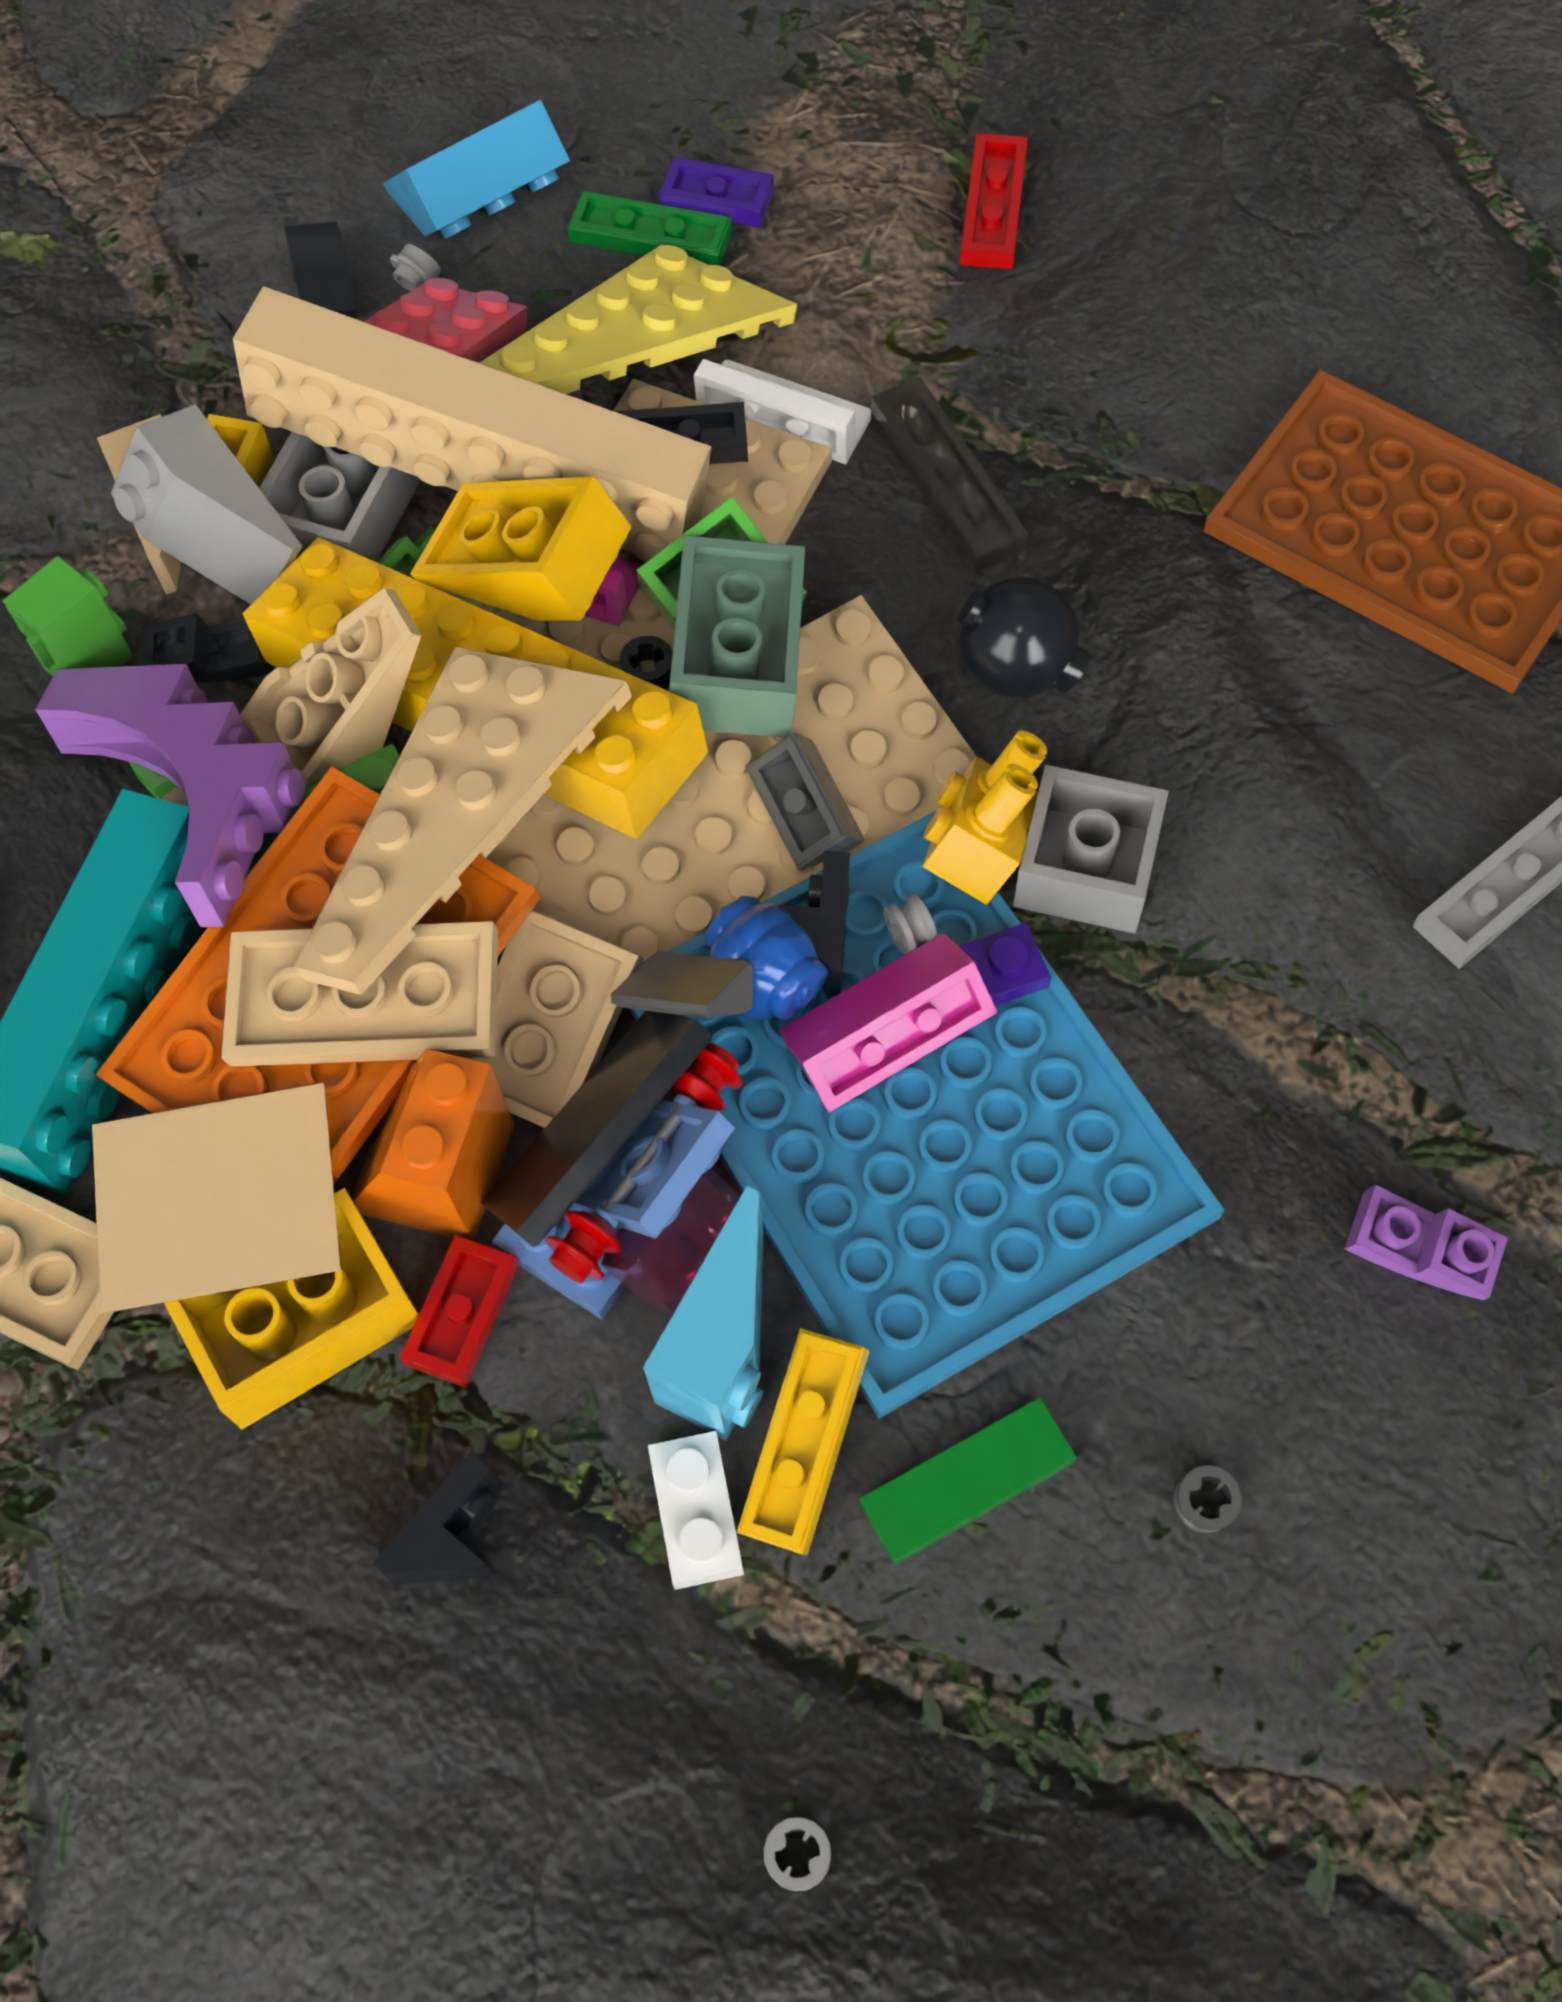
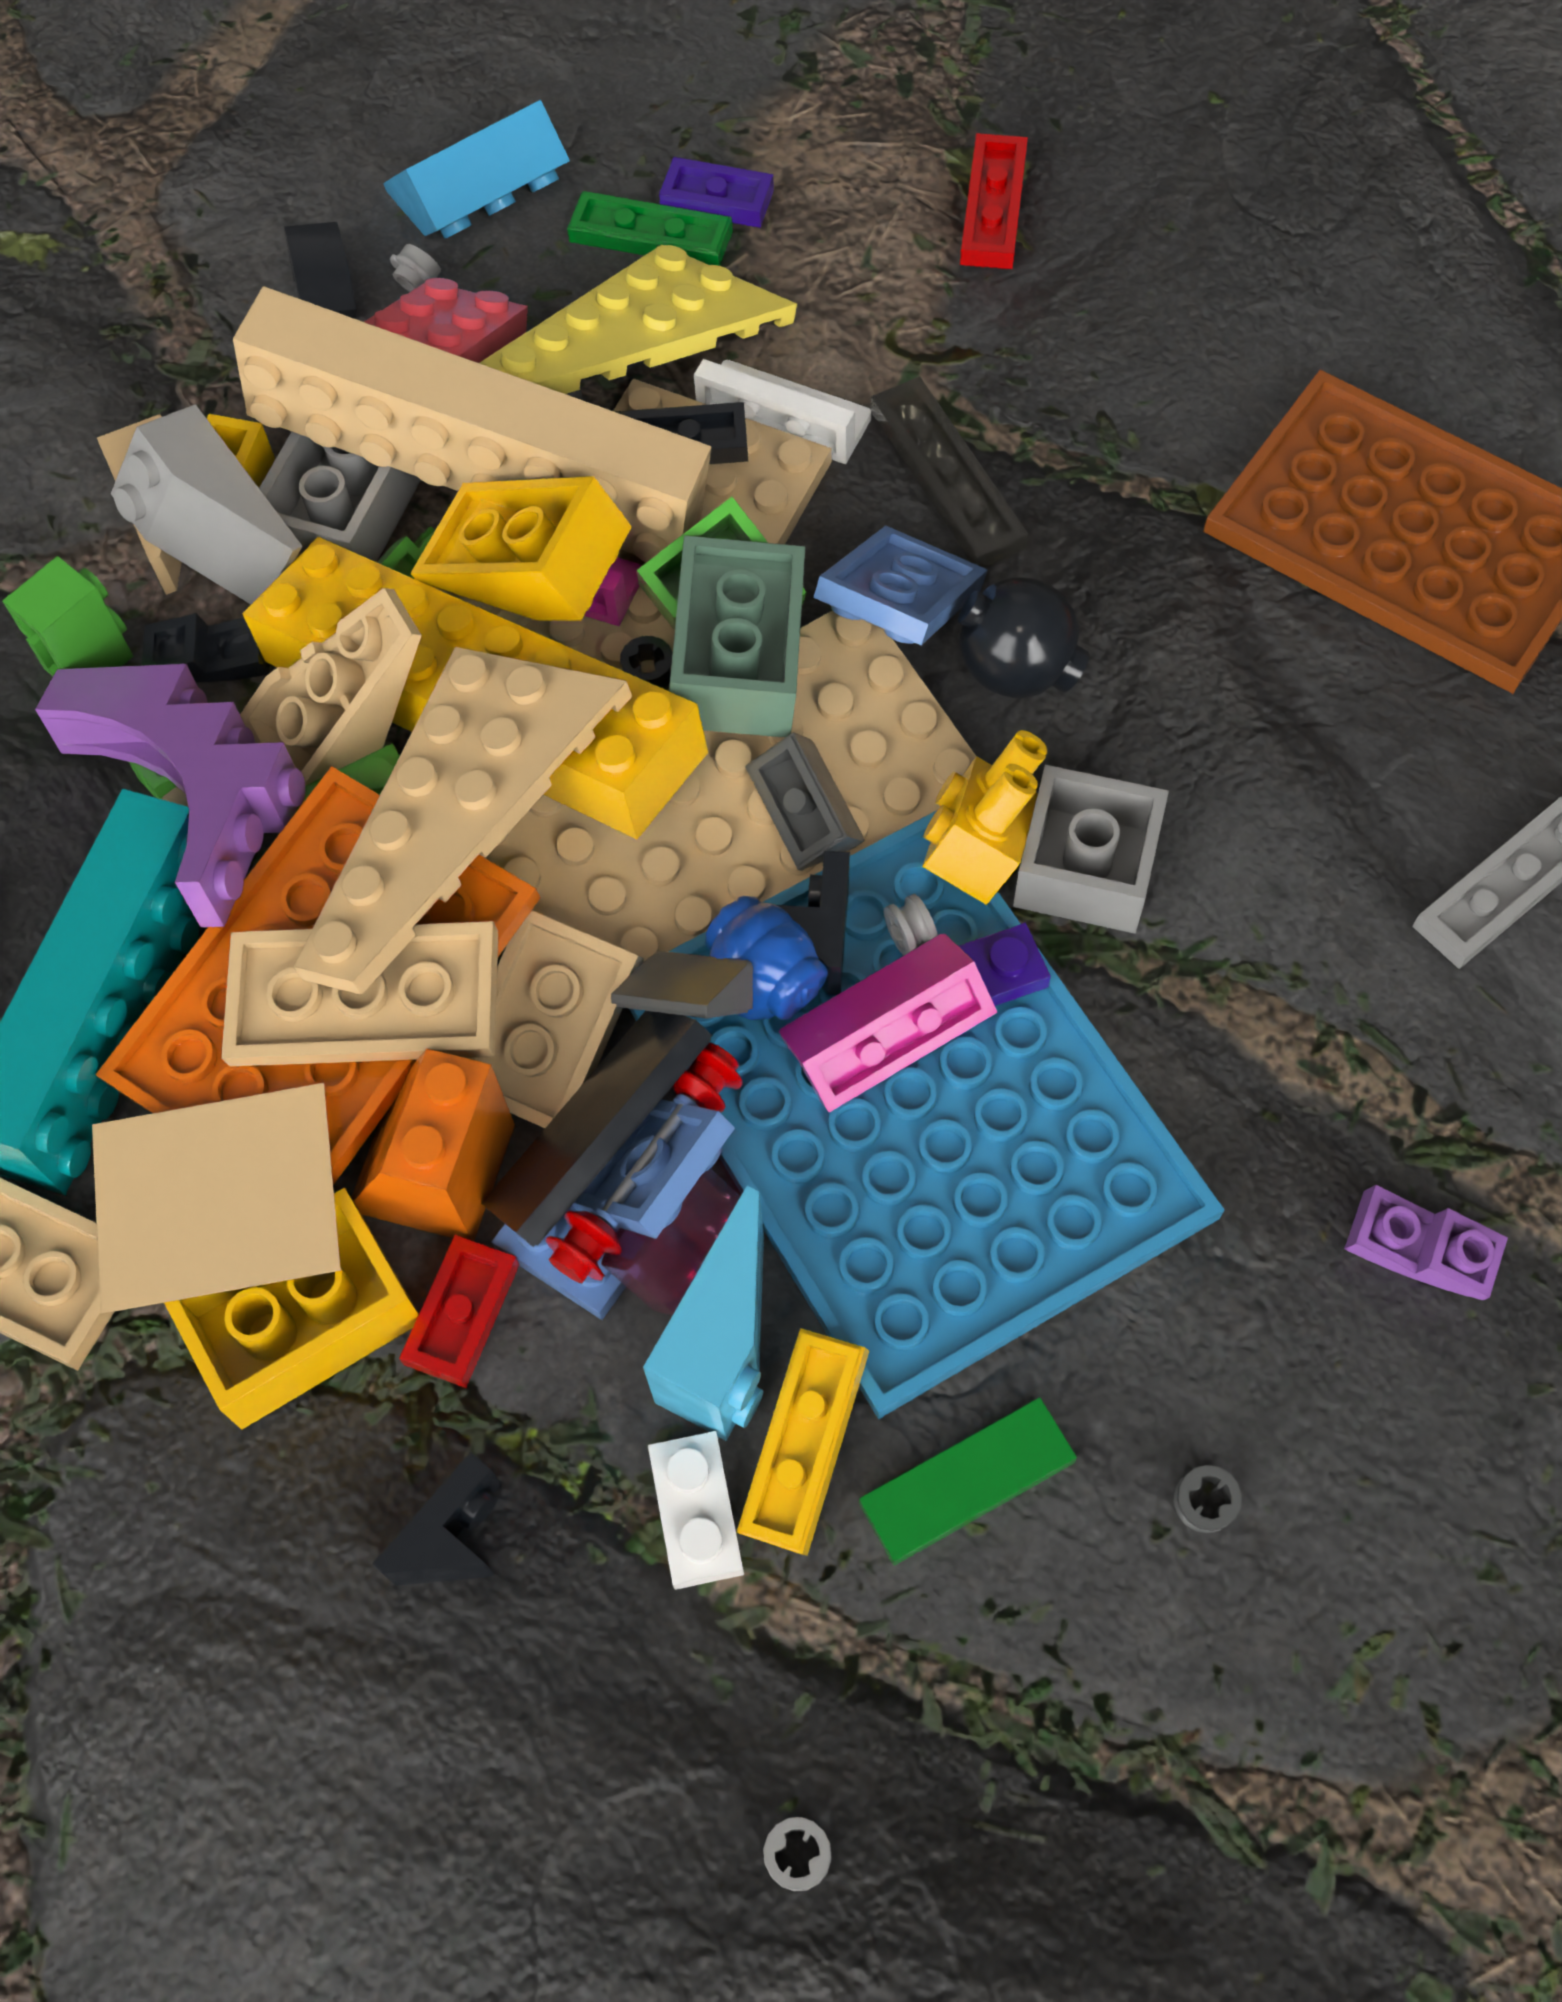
none -> medium blue plate [813,525,988,646]

